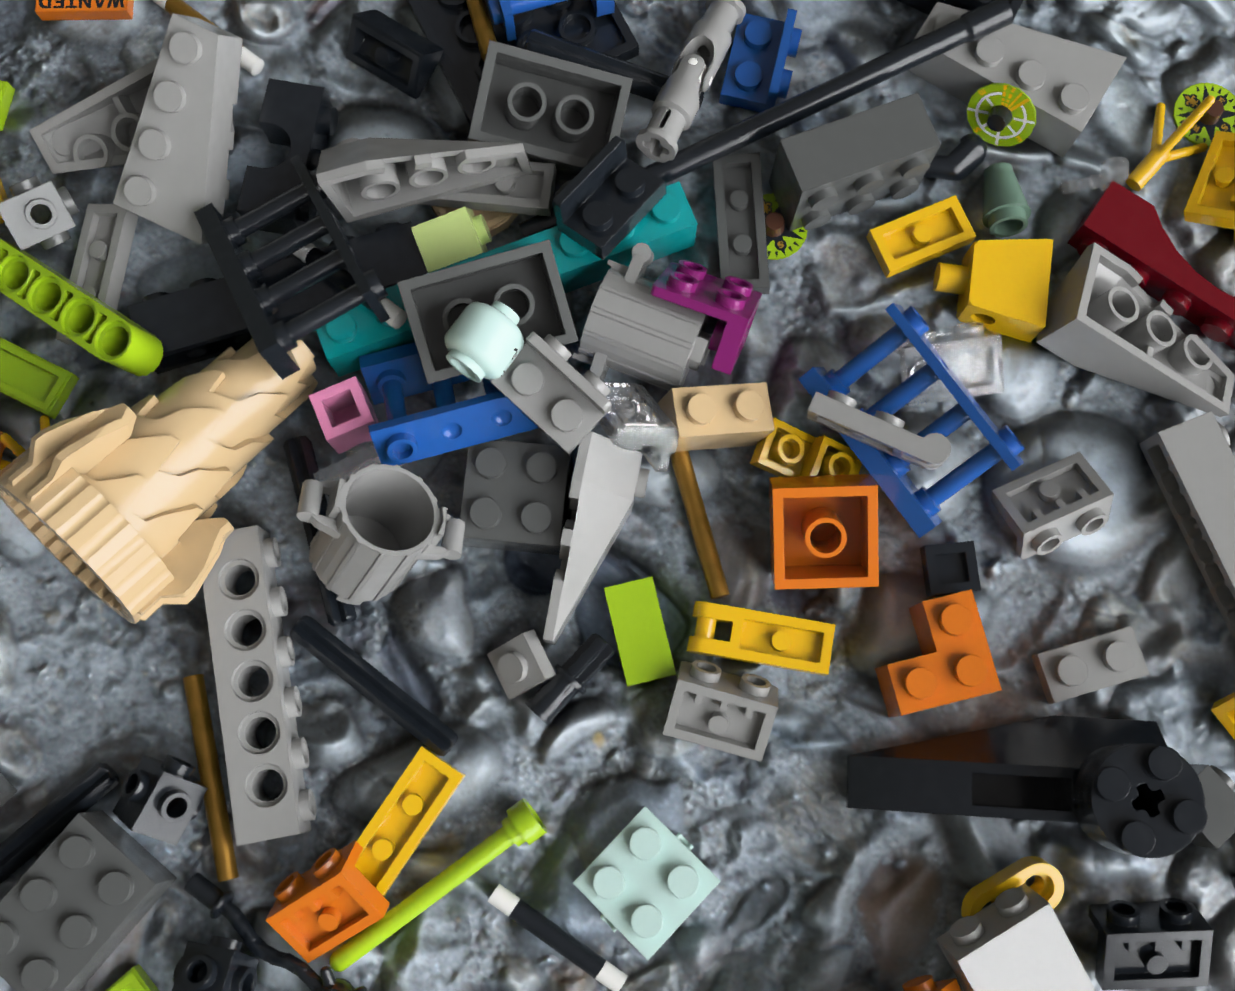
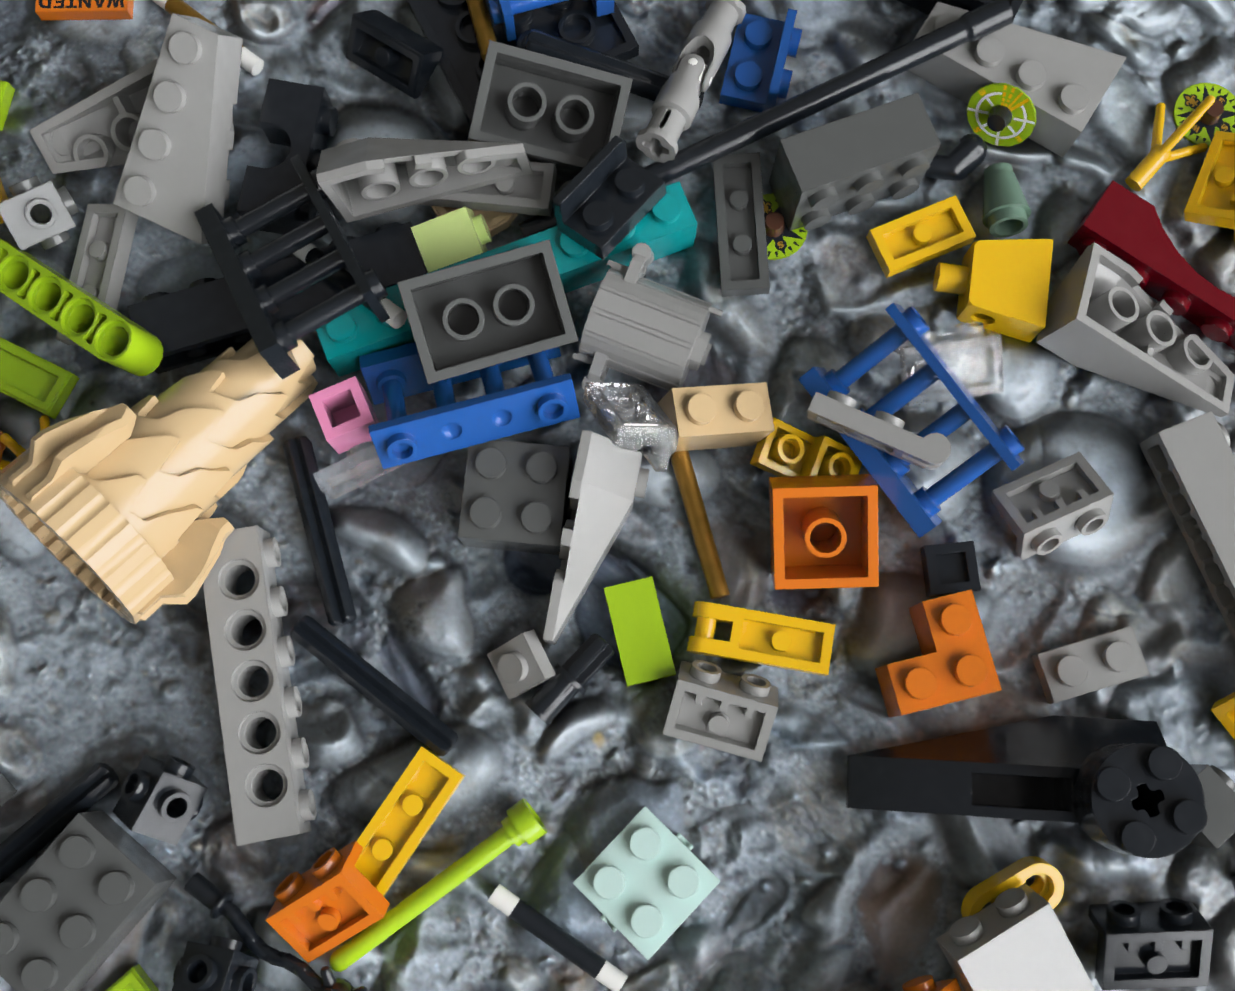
pearl gold bar [183,674,239,882] -> none
light grey container [296,464,465,605] -> none
light aqua head [444,301,524,383] -> none
light grey bracket [491,331,612,455] -> none
magenta bracket [650,260,763,375] -> none
clear hand [1060,157,1129,194] -> none

